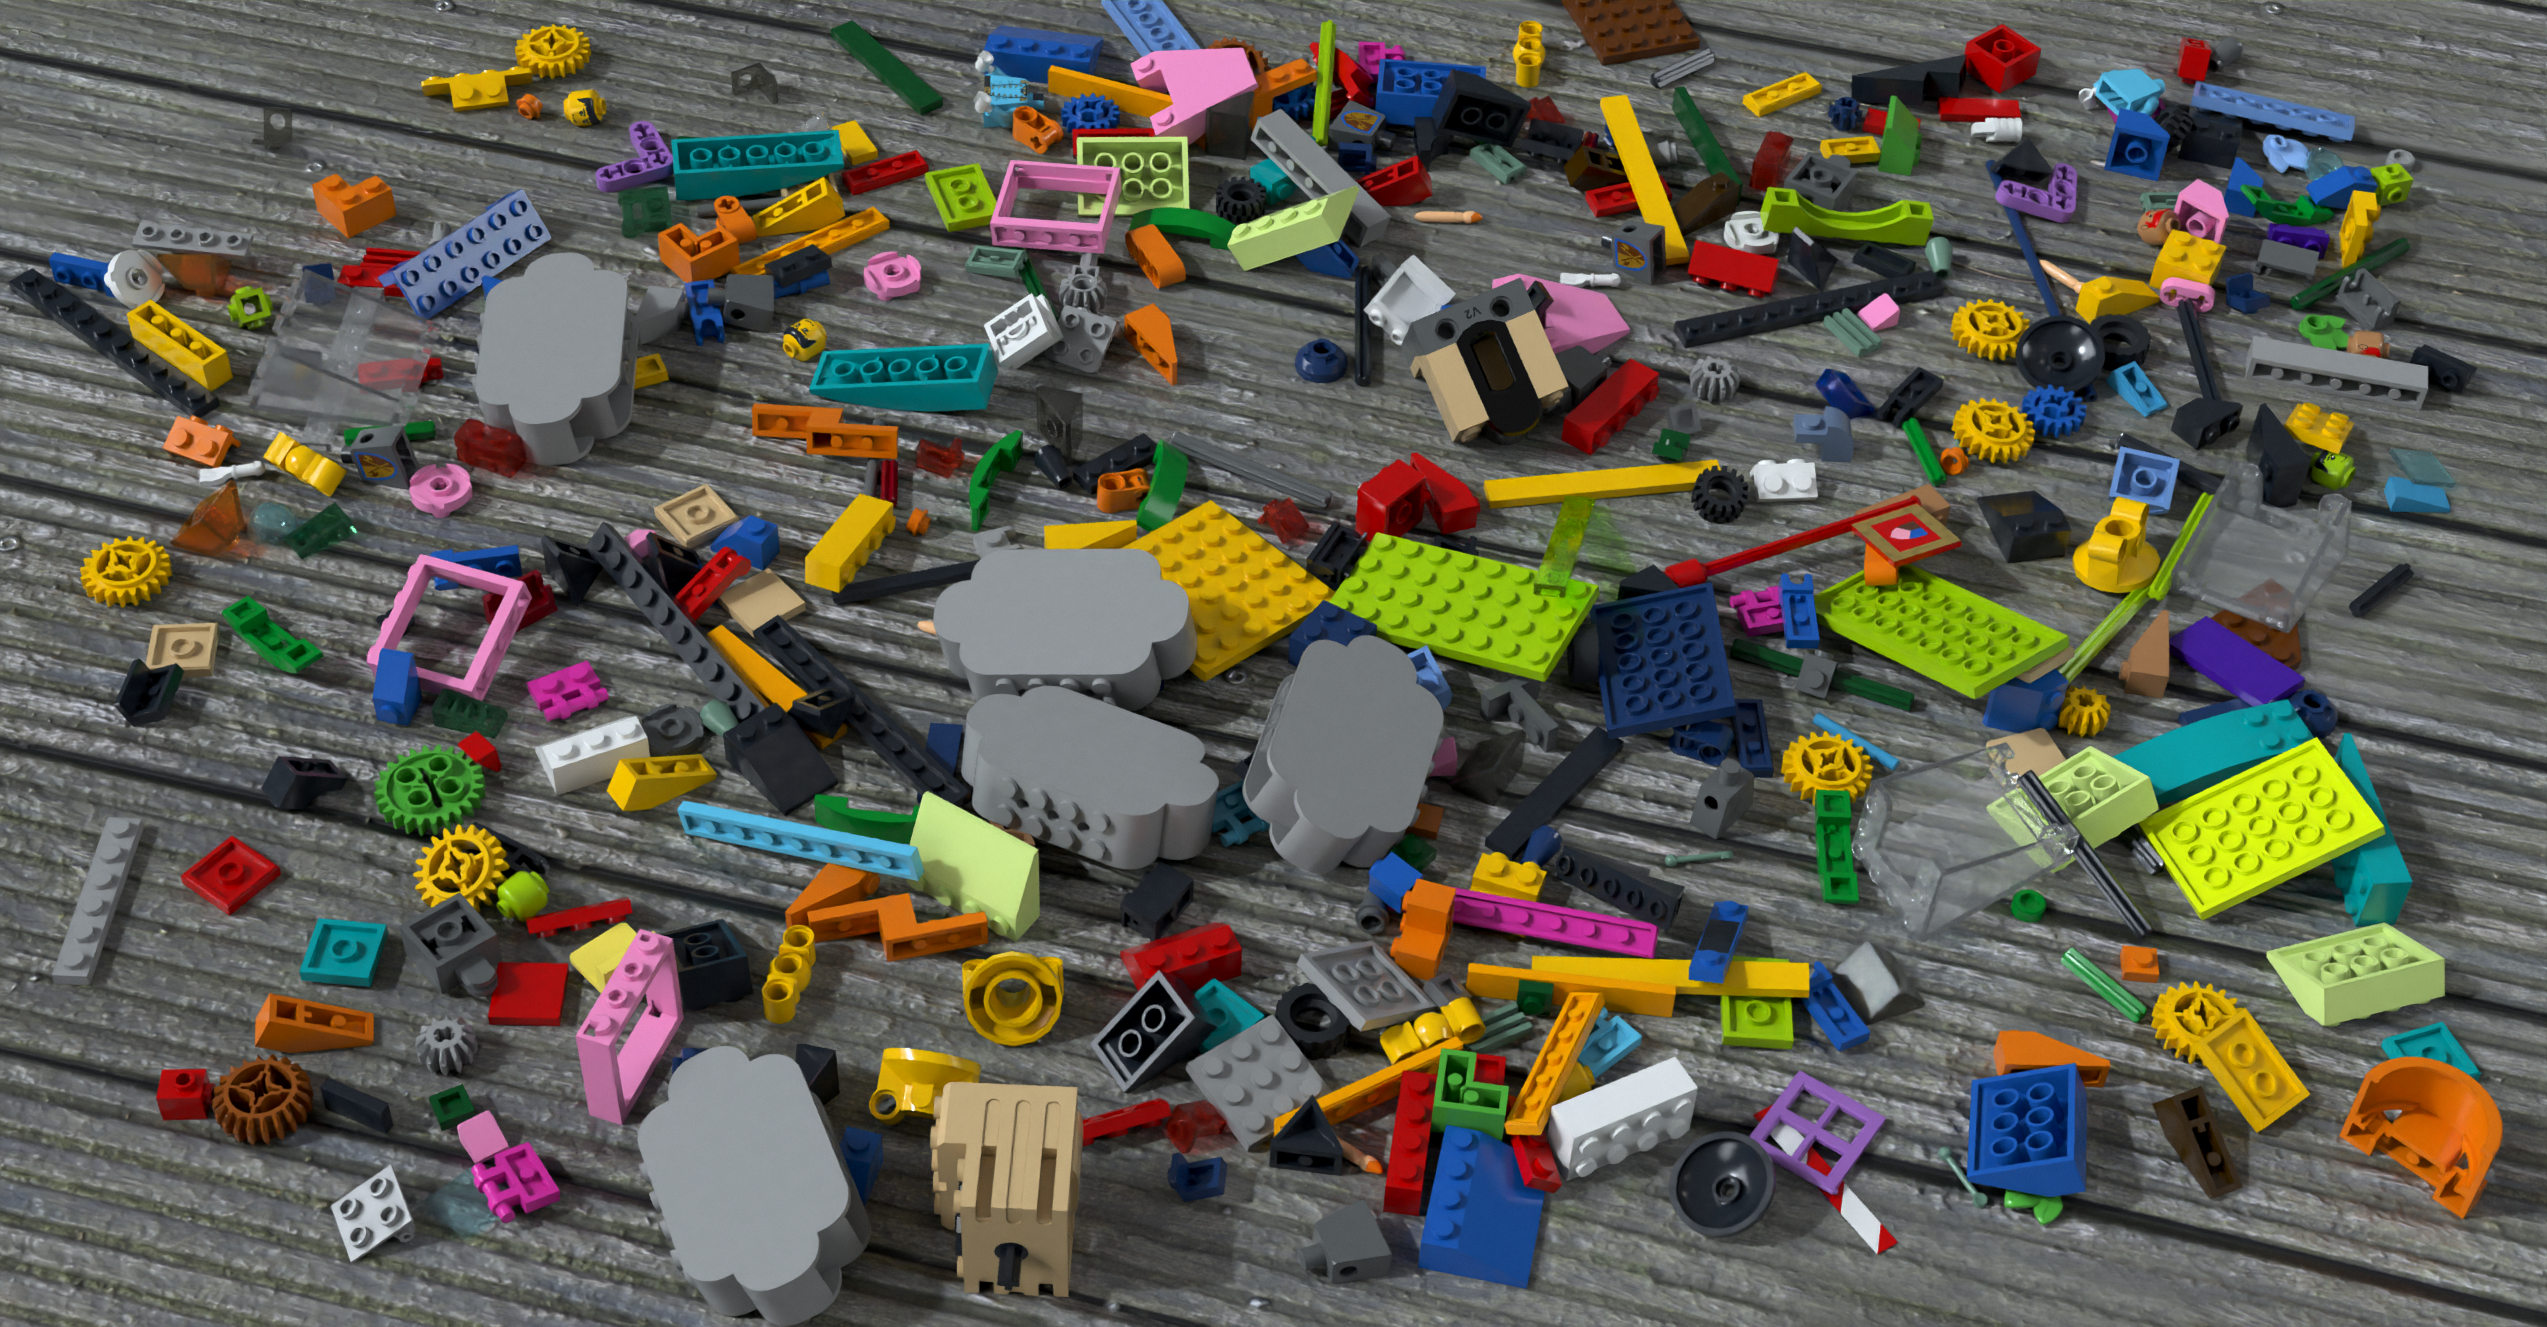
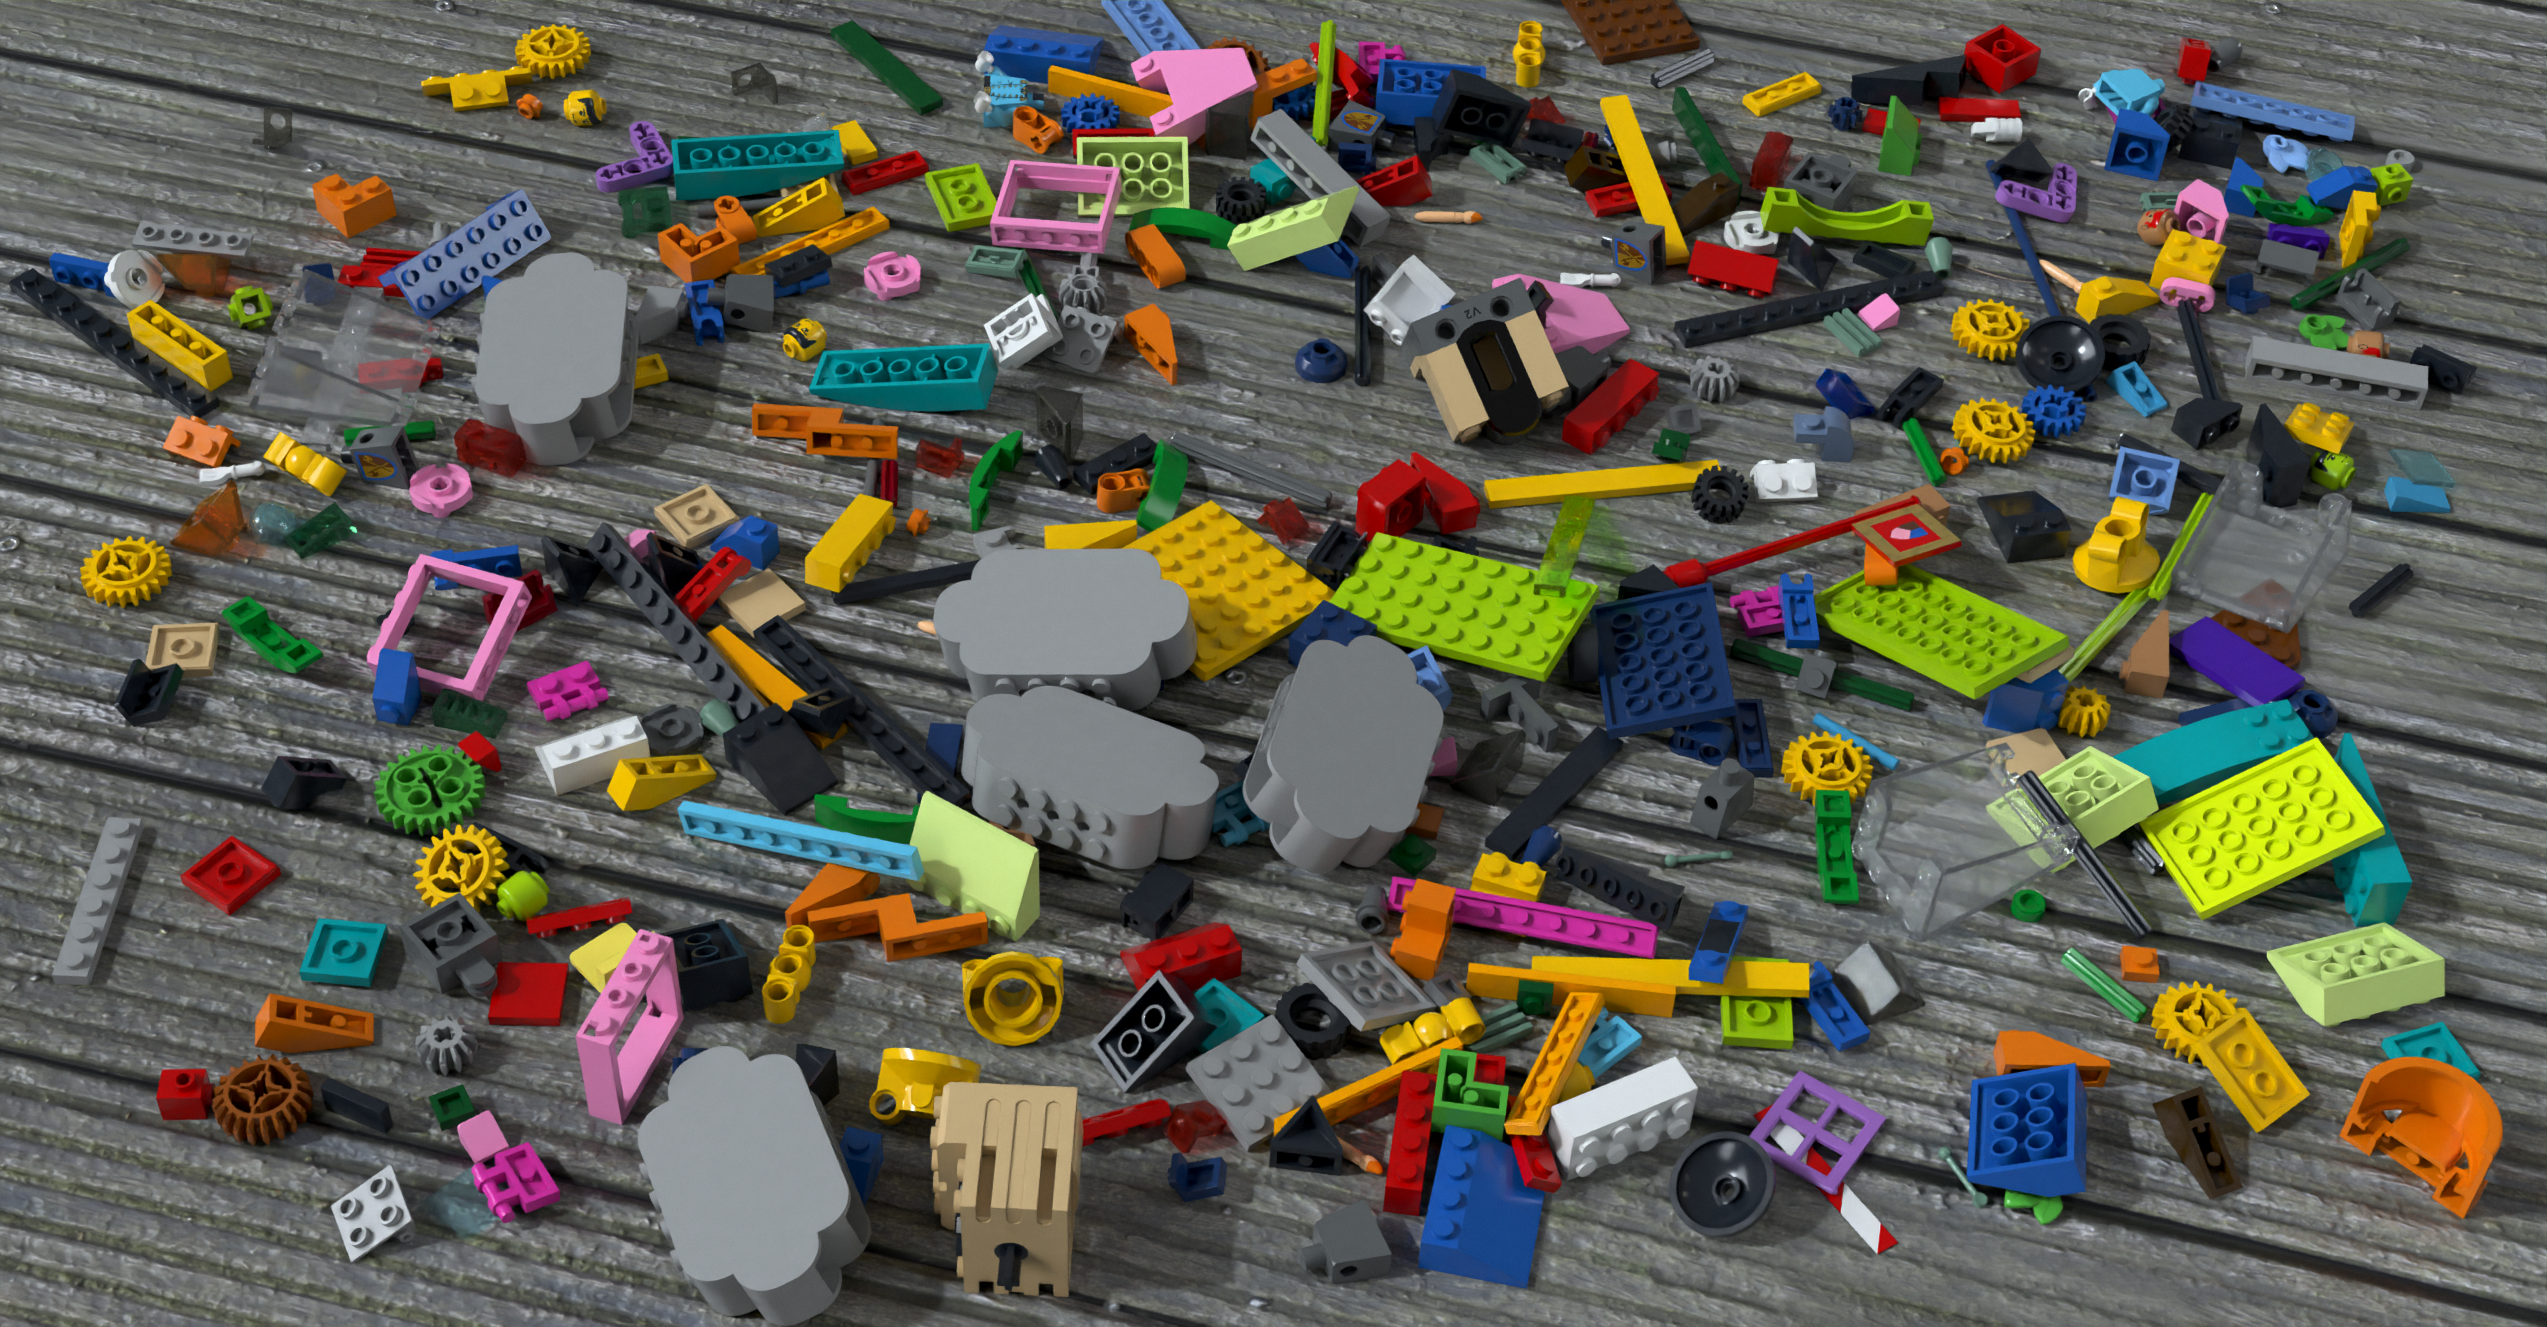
blue brick [1368,852,1423,914] -> none
yellow plate [1820,136,1881,163] -> none

